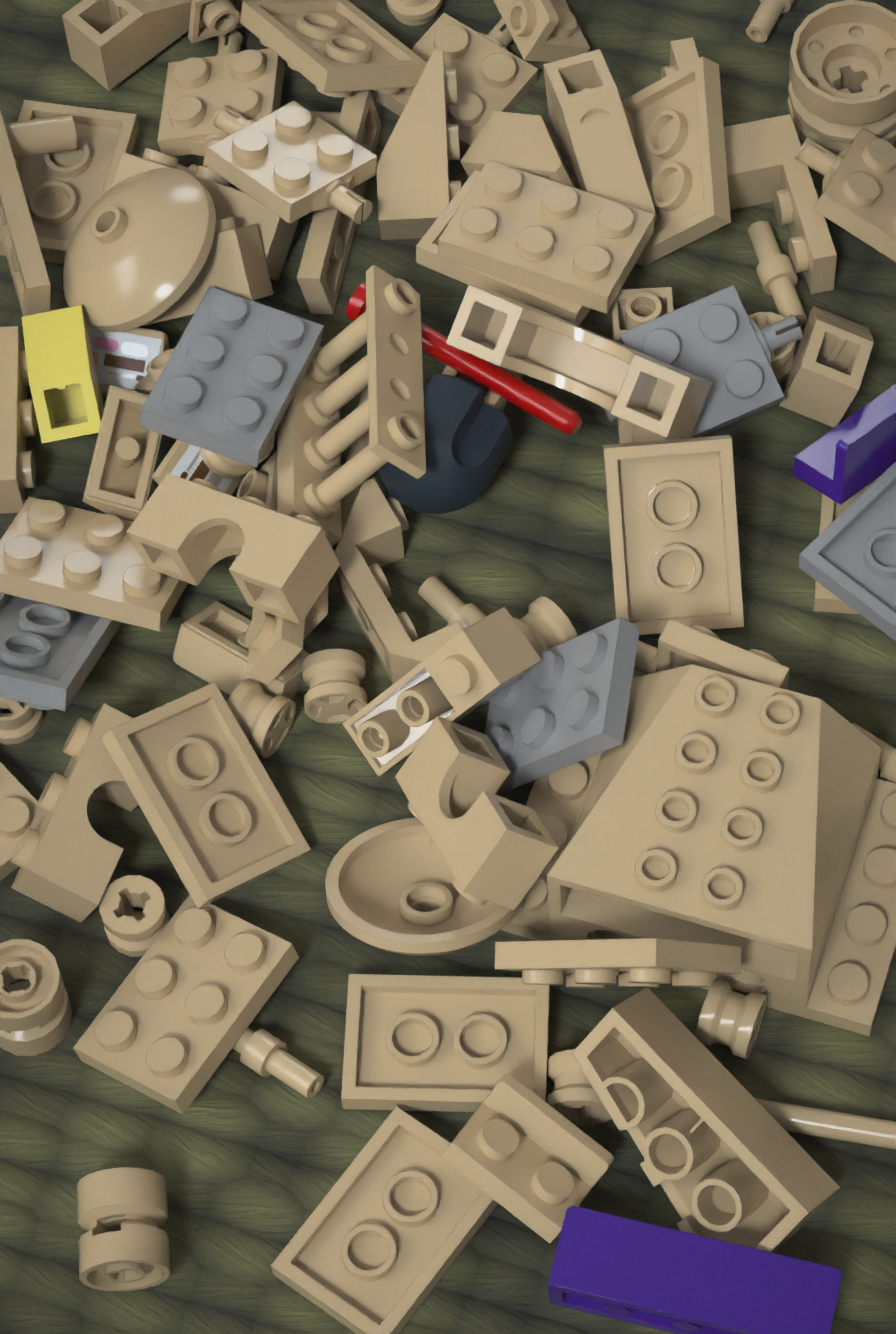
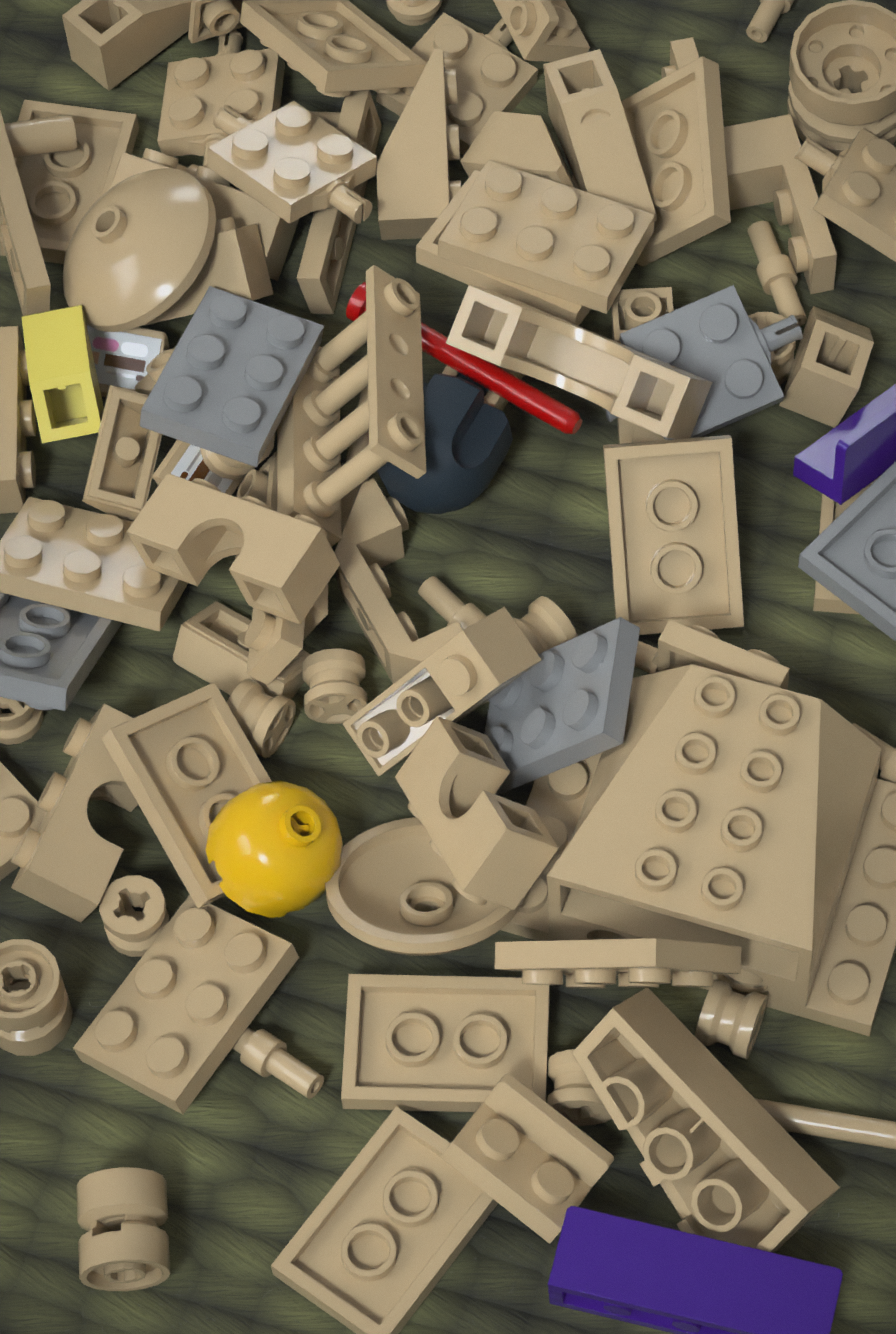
none -> yellow cylinder [206,781,343,918]

